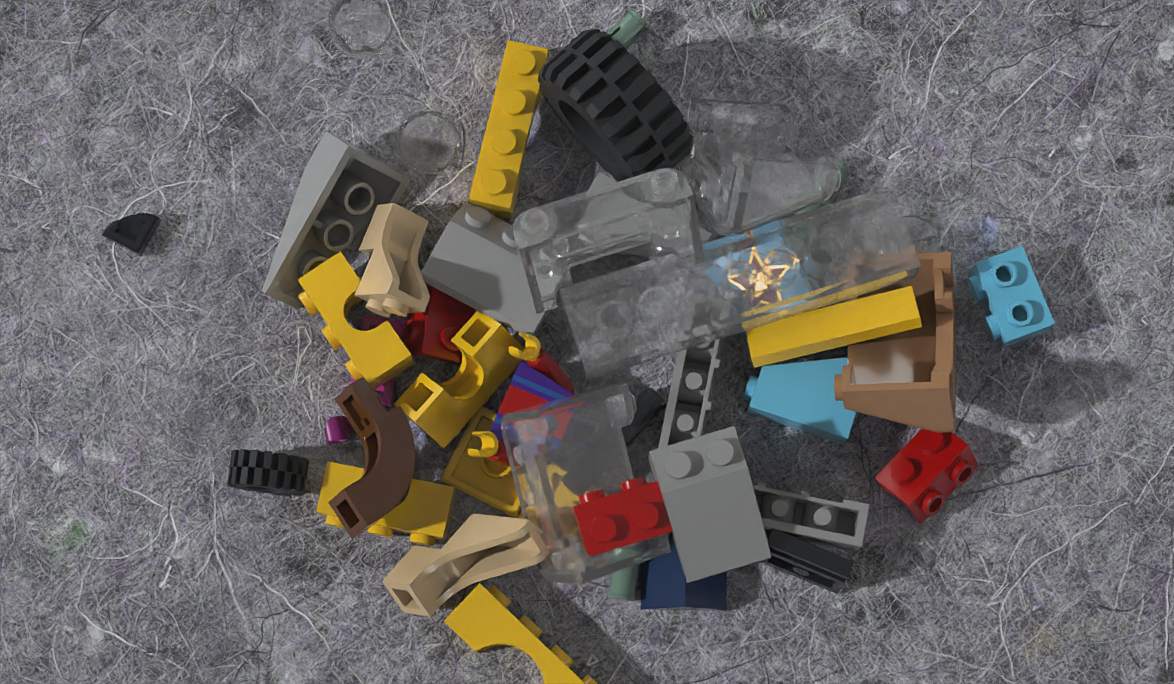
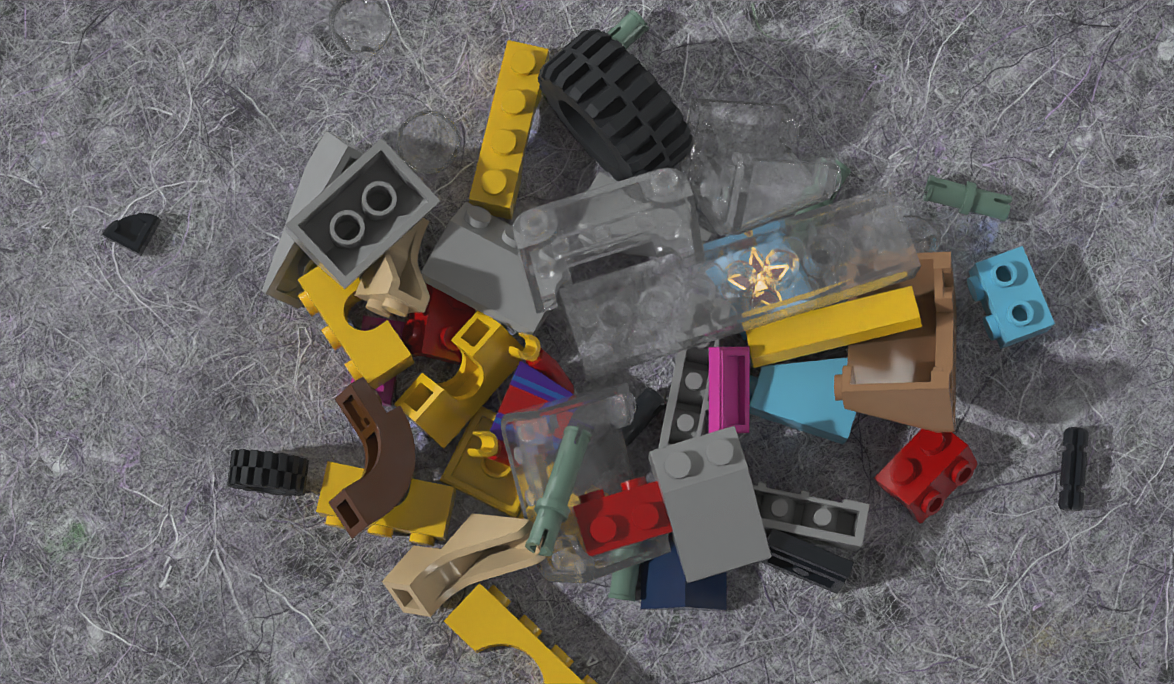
magenta hand [324,416,352,445] -> none
none -> light grey slope [285,138,441,289]
none -> sand green pin [525,426,592,556]
none -> dark pink tile [709,347,750,433]
none -> sand green pin [923,174,1012,222]
none -> black axle [1058,427,1089,511]

